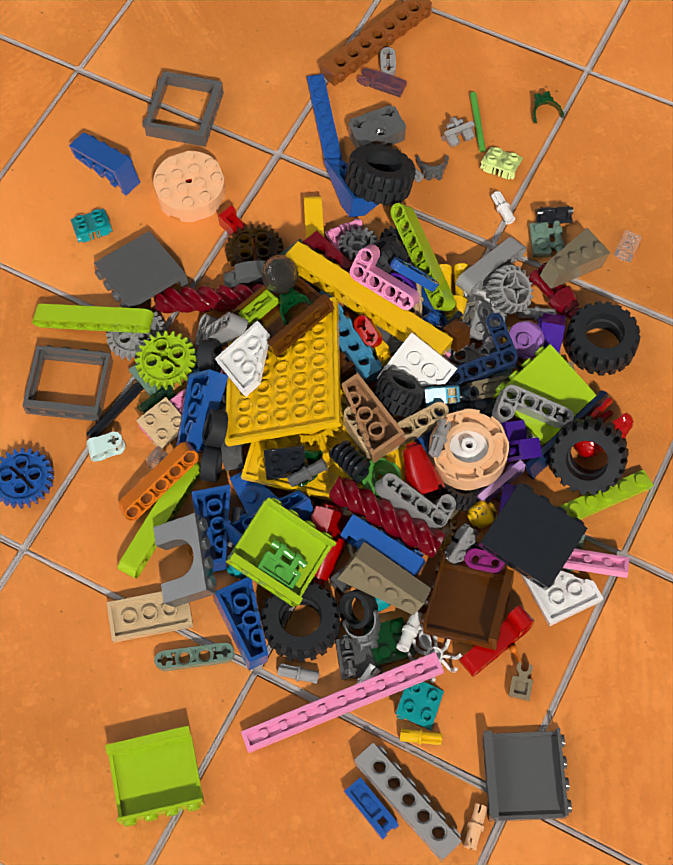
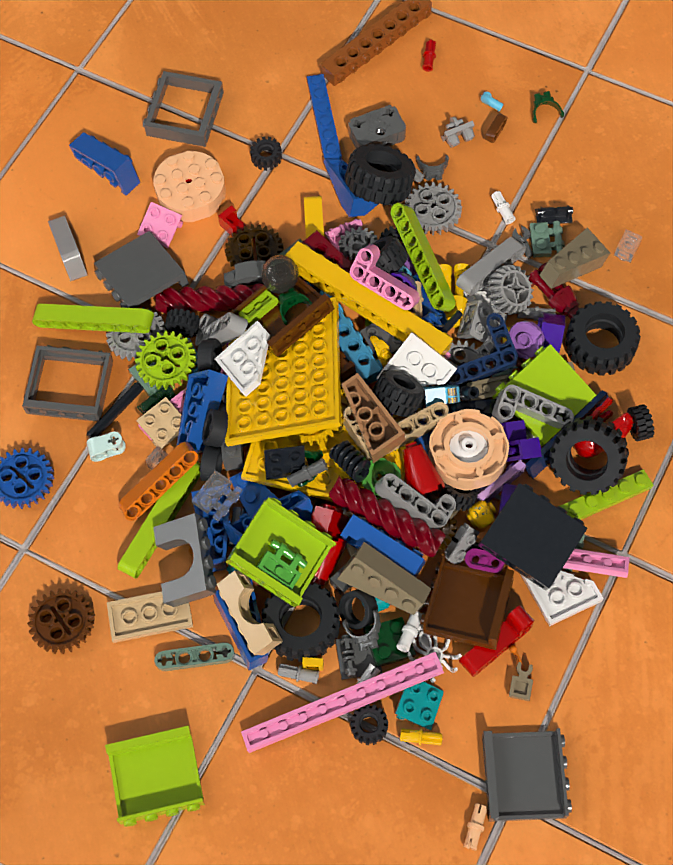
teal hinge [70,209,113,243] -> none
blue plate [344,777,399,840] -> none
red beam [354,315,382,348] -> none
light grey brick [354,743,462,862] -> none
hinge [357,68,407,98] -> none
light grey beam [380,47,396,78] -> none
blue beam [389,257,439,292] -> none
light grey axle [428,419,451,458] -> none
reddish brown brick [443,318,470,353] -> none
bright green bar [470,92,486,152] -> none
yellowish green hinge [480,147,524,180] -> none
none -> reddish brown gear [27,588,95,654]
none -> light grey beam [48,216,88,282]
none -> bright pink hinge [137,202,183,248]
none -> black tyre [165,309,200,338]
none -> clear plate [191,470,243,521]
none -> tan arch [216,571,283,655]
none -> black tyre [250,137,282,171]
none -> yellow tile [302,657,324,671]
none -> black tyre [350,704,388,745]
none -> light grey gear [405,182,462,235]
none -> red axle [422,39,436,72]
none -> medium azure arm [481,91,504,111]
none -> reddish brown beam [485,113,508,143]
none -> dark grey bar [512,226,533,258]
none -> black tyre [627,404,655,441]

